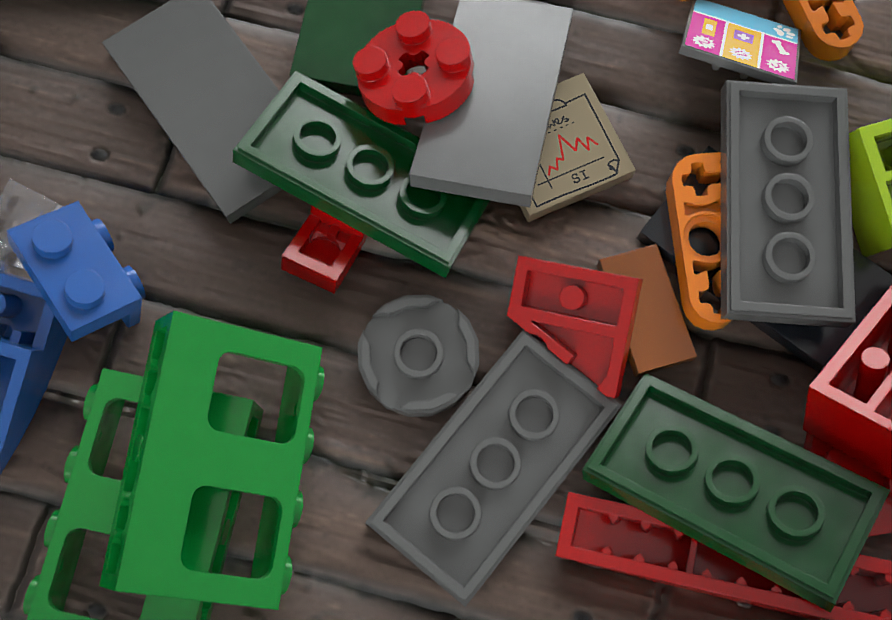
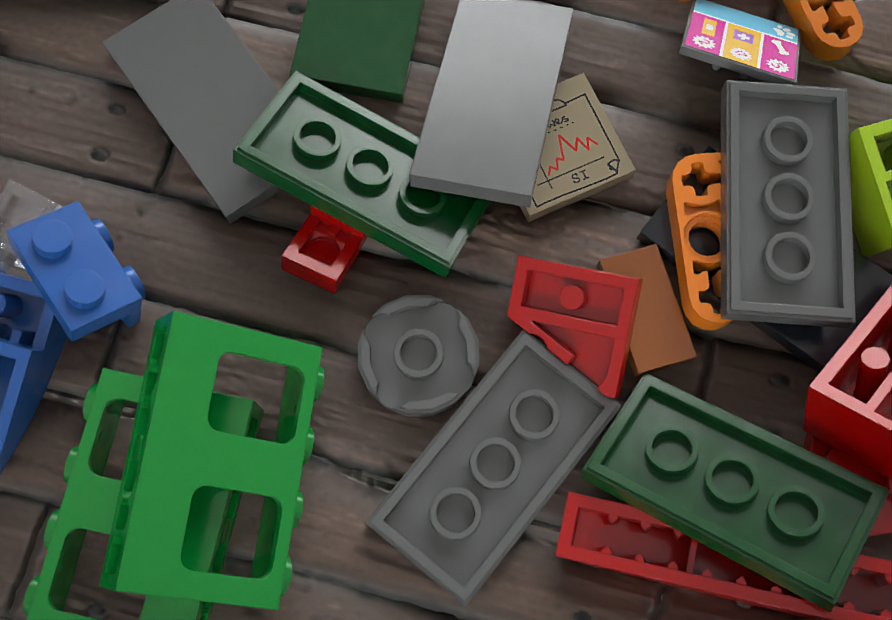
red plate [352,11,474,125] -> none

